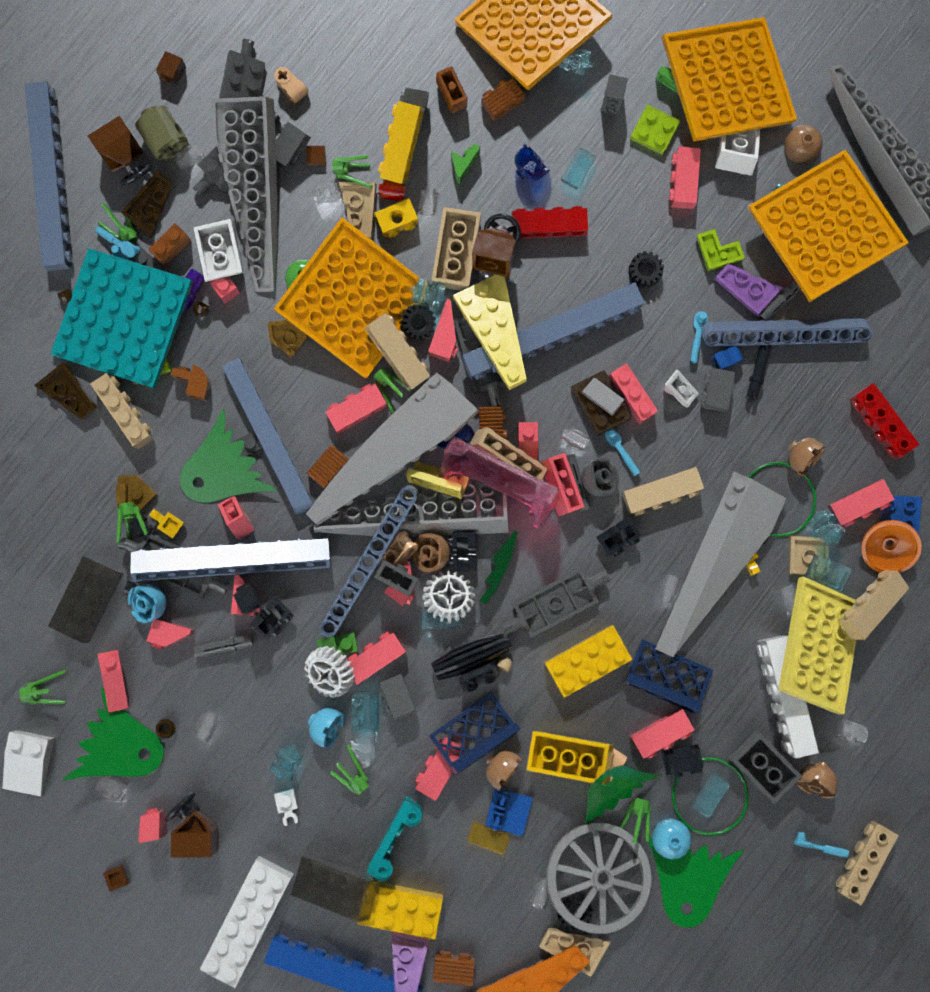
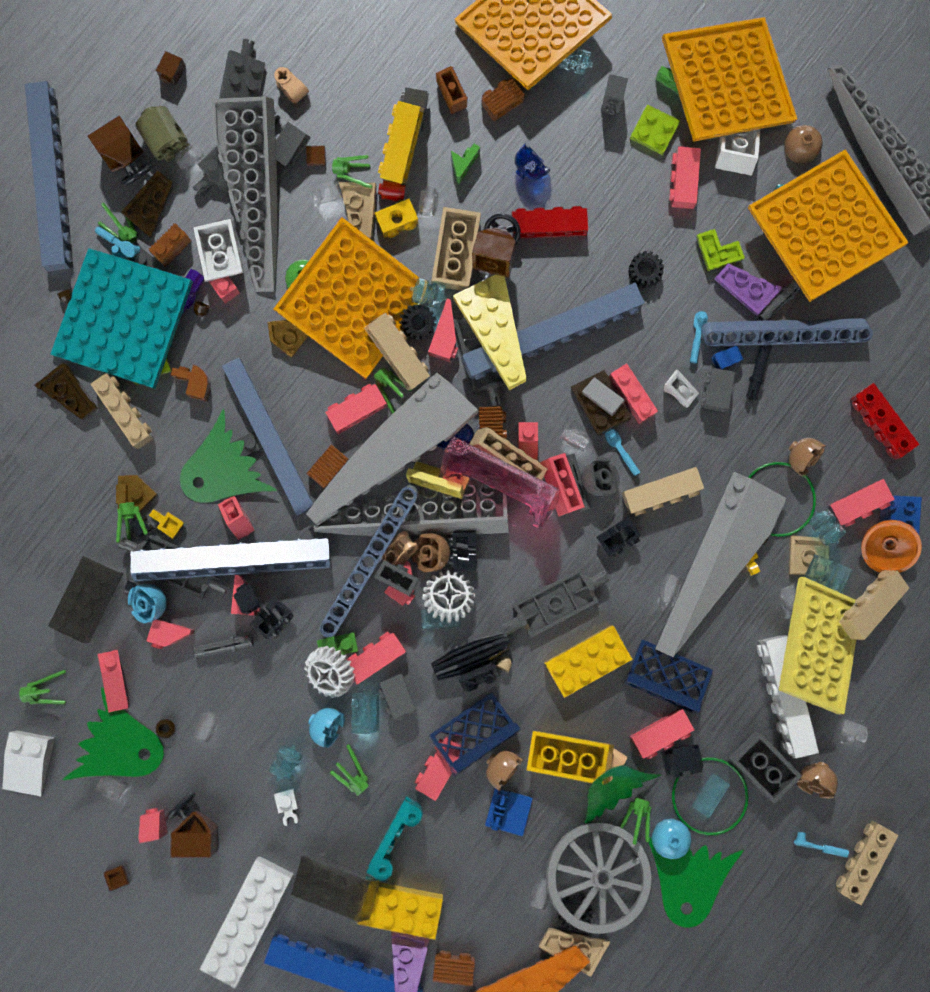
clear brick [351,731,375,761] -> none
clear yellow tile [467,821,510,855] -> none
dark green slope [479,530,518,605] -> none
clear light blue plate [561,147,596,190] -> none

